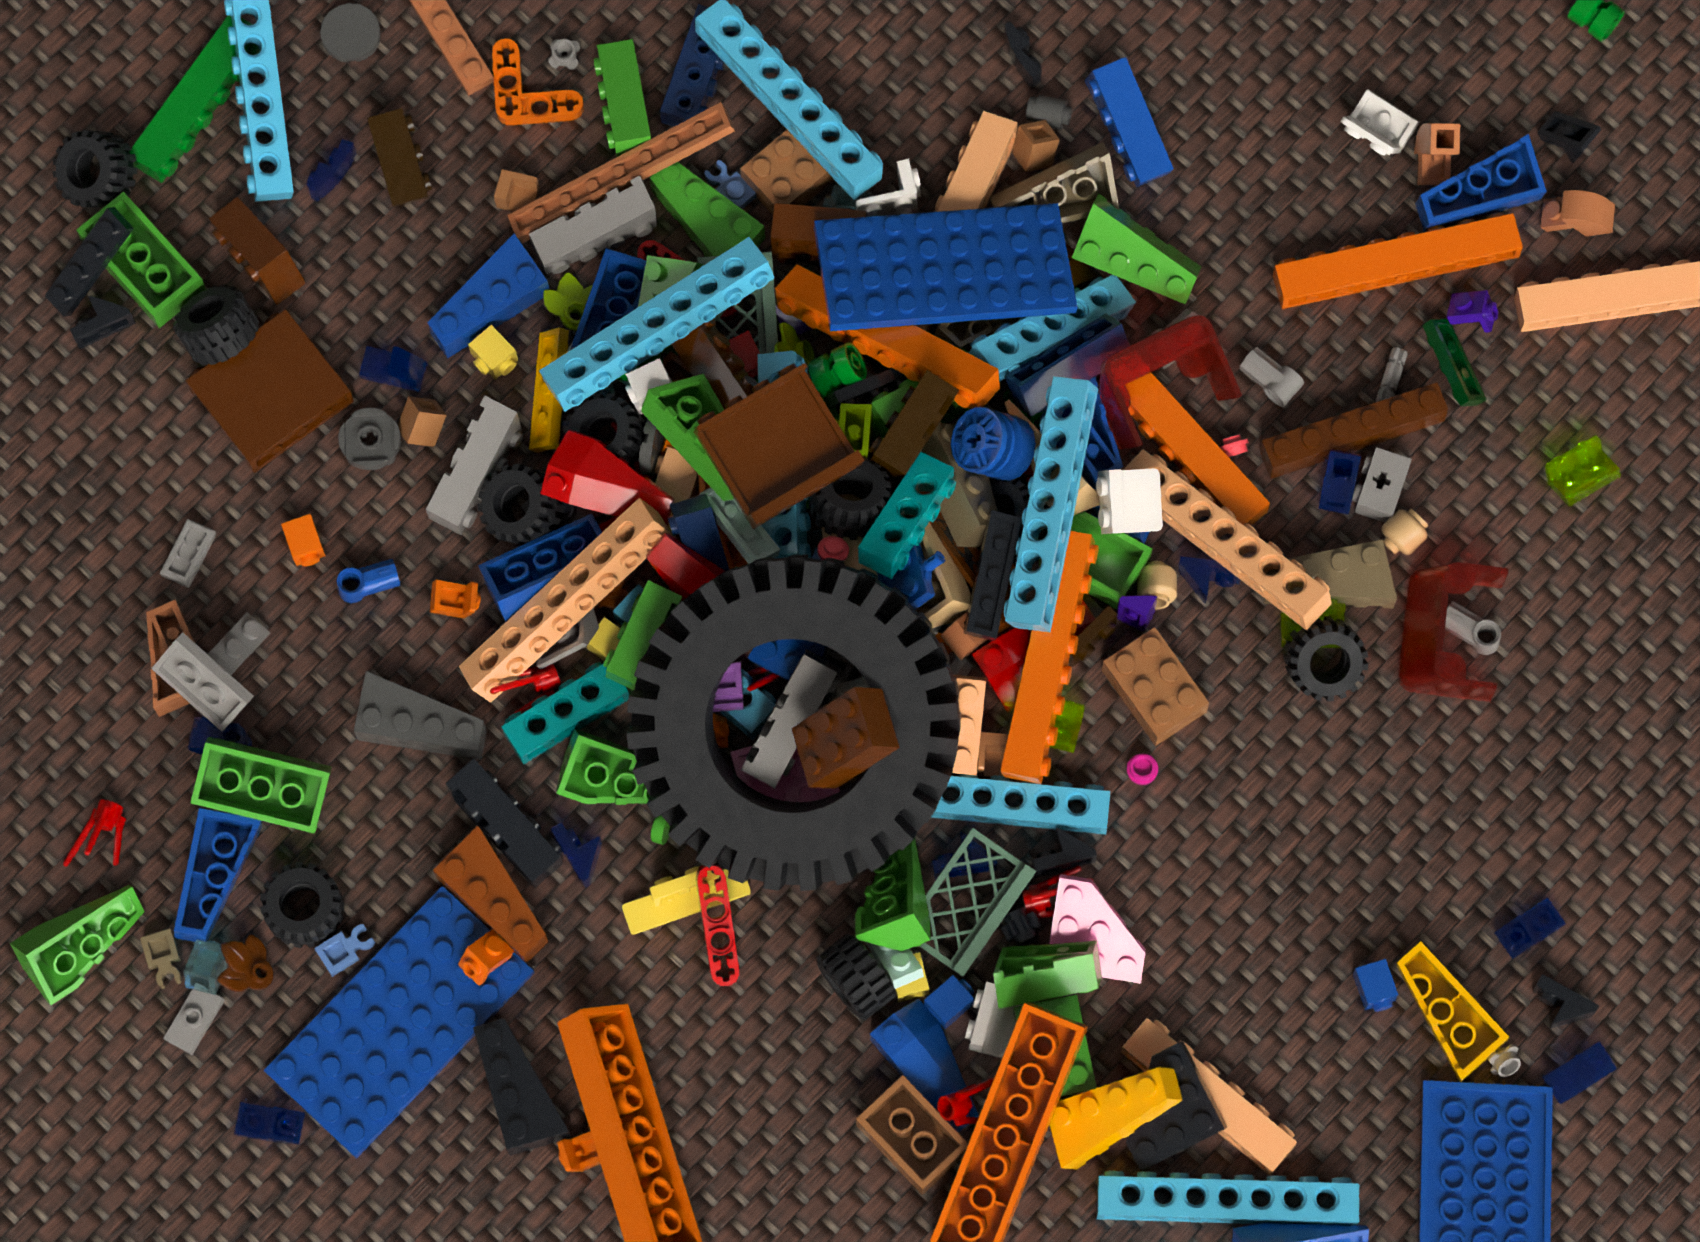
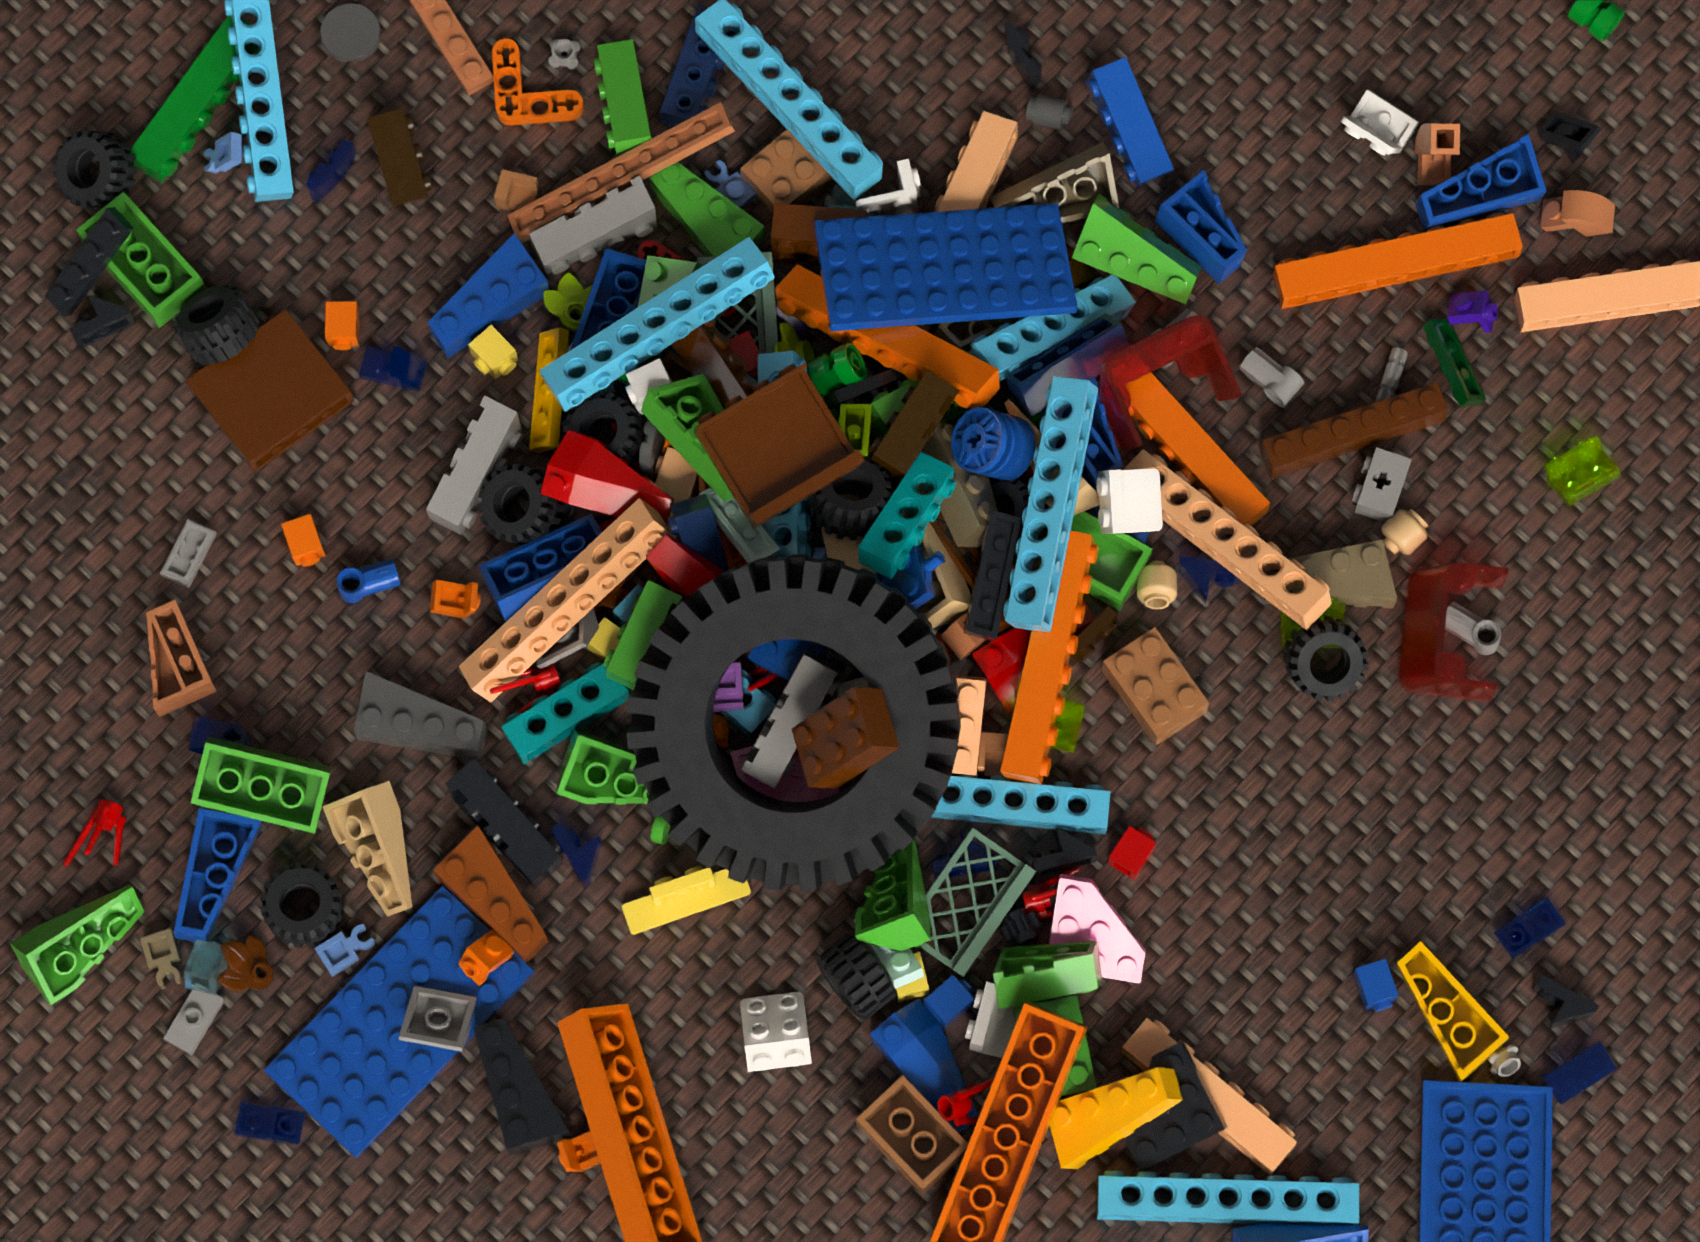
light grey piece [151,612,270,732] -> none
reddish brown wedge [209,197,306,305] -> none
dark grey plate [338,408,401,470] -> none
medium nougat panel [398,396,447,447] -> none
red beam [696,864,739,986] -> none
coral plate [817,536,849,561] -> none
medium nougat panel [1013,120,1059,172] -> none
dark purple slope [1117,595,1158,632] -> none
dark pink plate [1127,753,1158,785] -> none
coral plate [1220,434,1249,457] -> none
clear blue slope [1318,449,1361,514] -> none
none -> medium blue plate [204,132,244,173]
none -> tan wedge [323,781,412,917]
none -> orange brick [325,301,360,350]
none -> light grey slope [399,986,477,1052]
none -> white bracket [740,992,812,1072]
none -> red brick [1108,826,1156,881]
none -> blue wedge [1155,170,1247,284]

